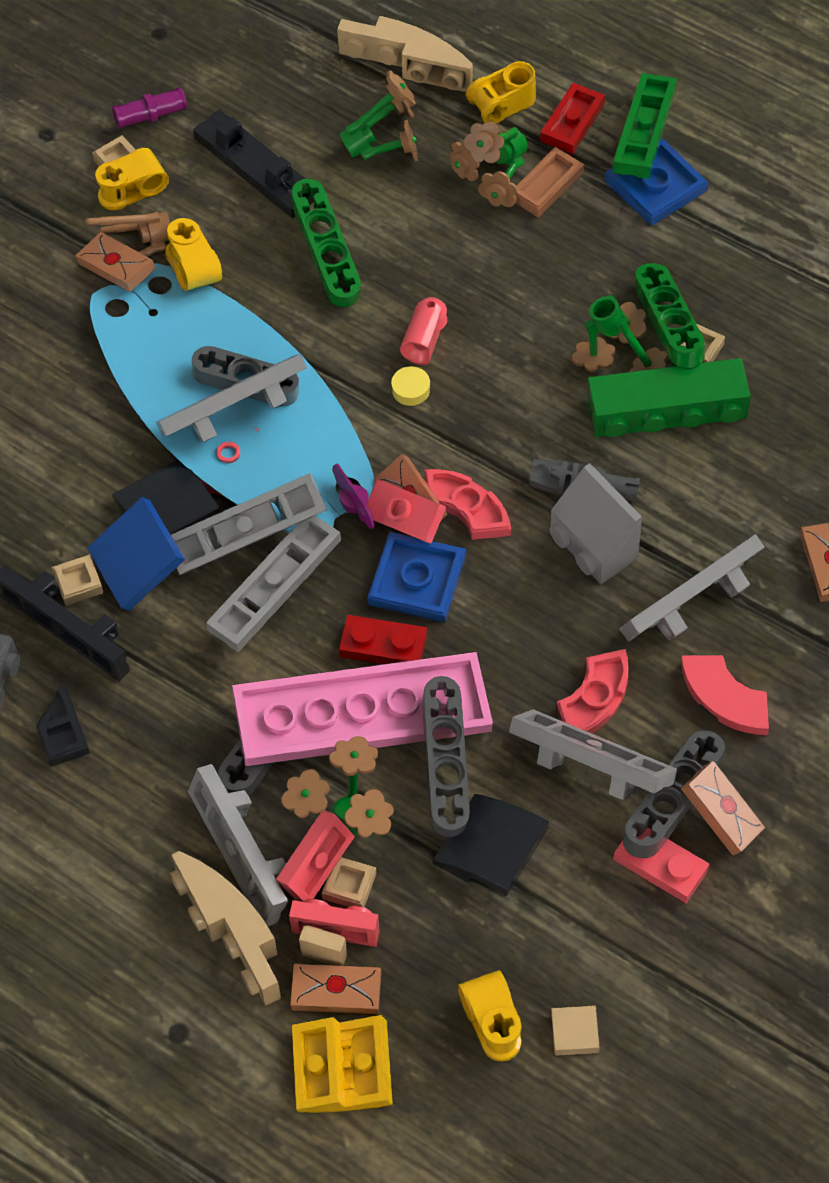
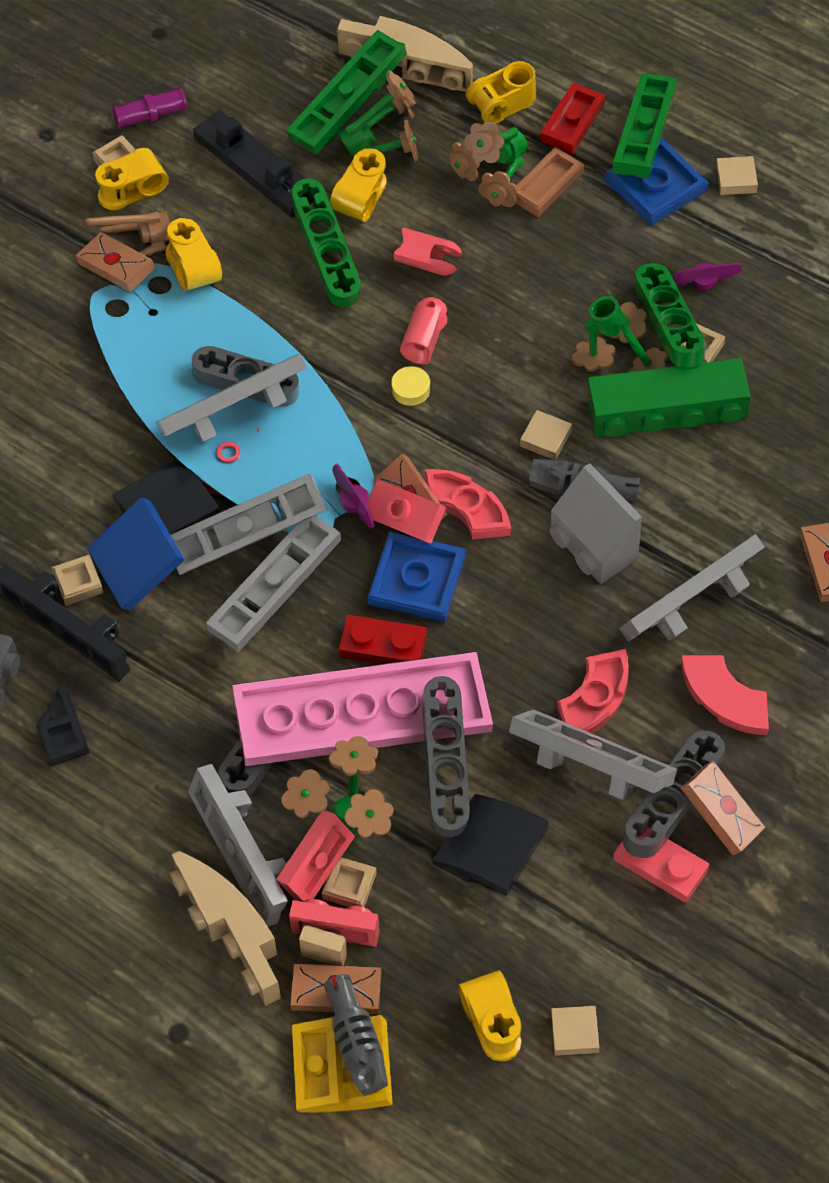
none -> green hinge [286,30,407,155]
none -> dark grey hinge [324,974,388,1096]
none -> yellow piece [330,148,387,222]
none -> coral piece [393,228,463,276]
none -> tan tile [520,410,572,460]
none -> magenta piece [672,263,742,290]
none -> tan tile [716,156,758,195]

